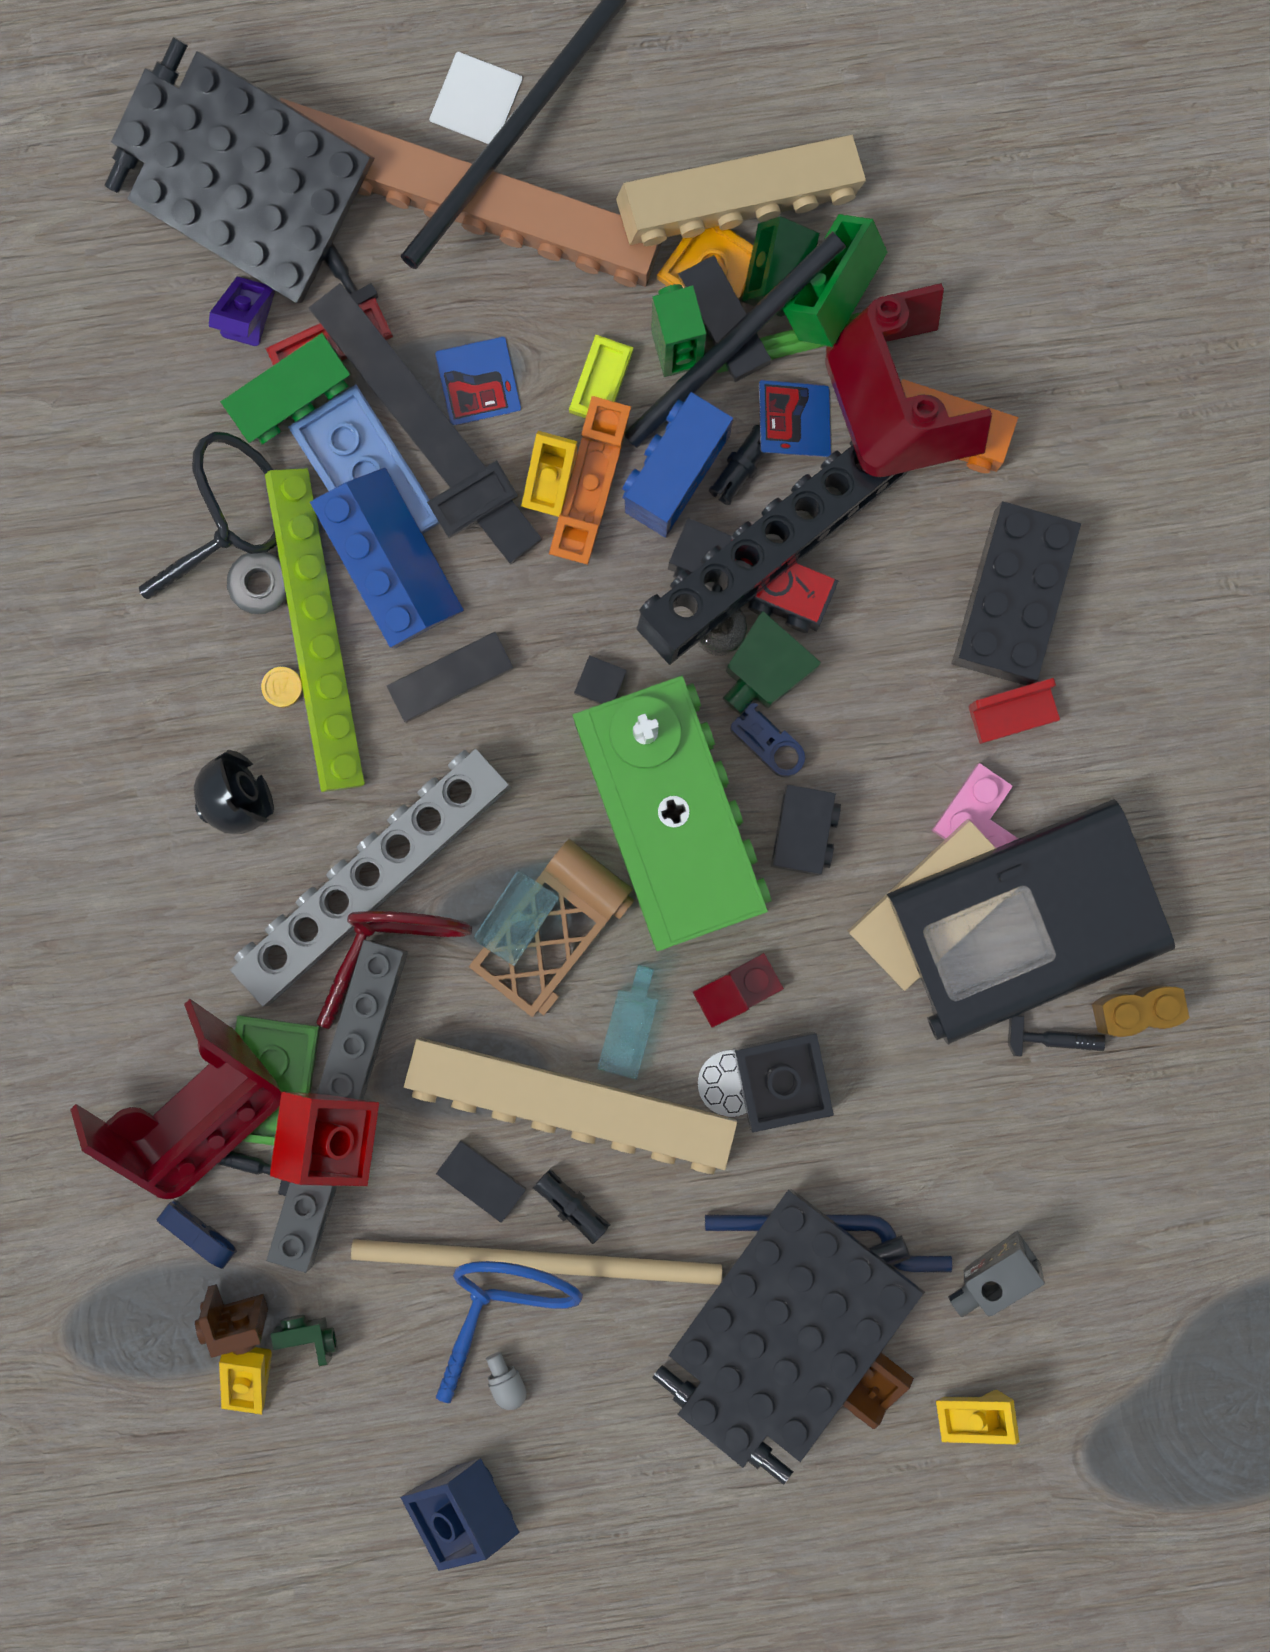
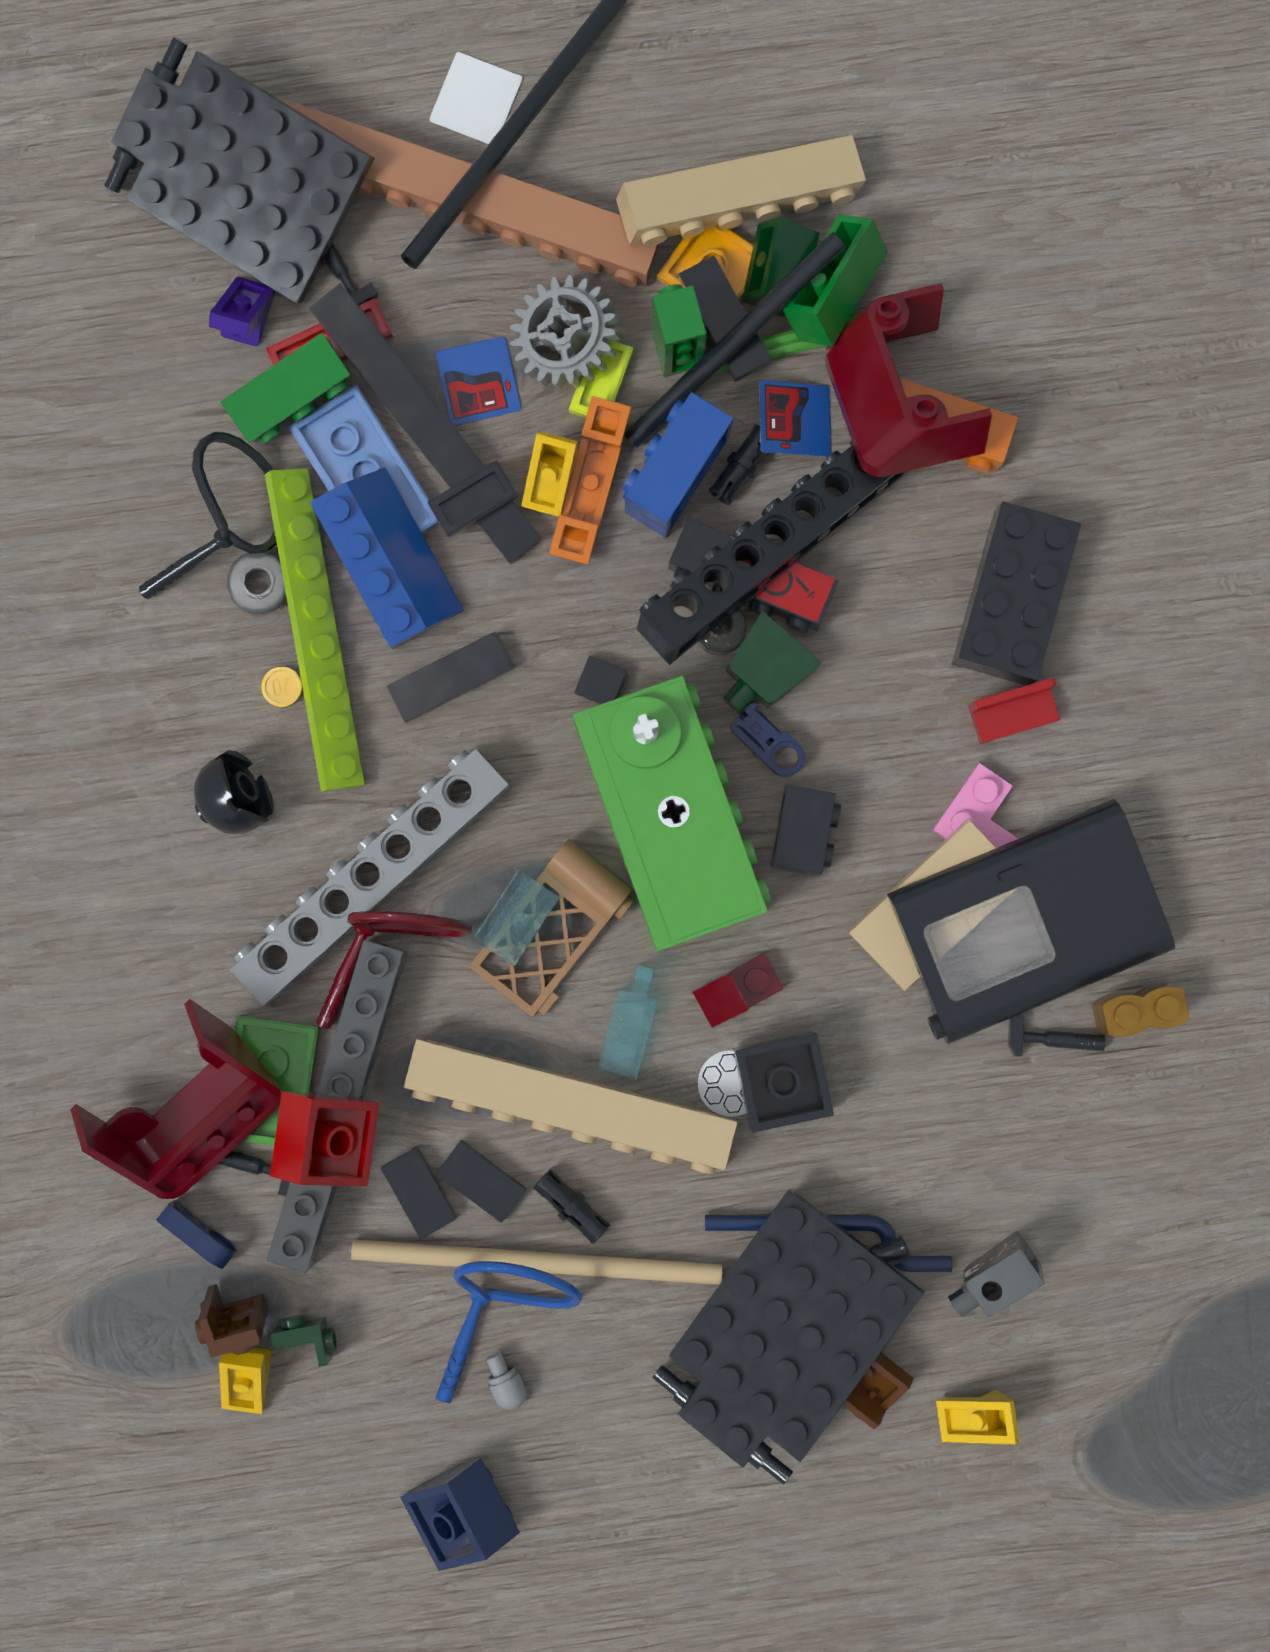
none -> black tile [380,1146,457,1240]
none -> light grey gear [510,275,621,390]

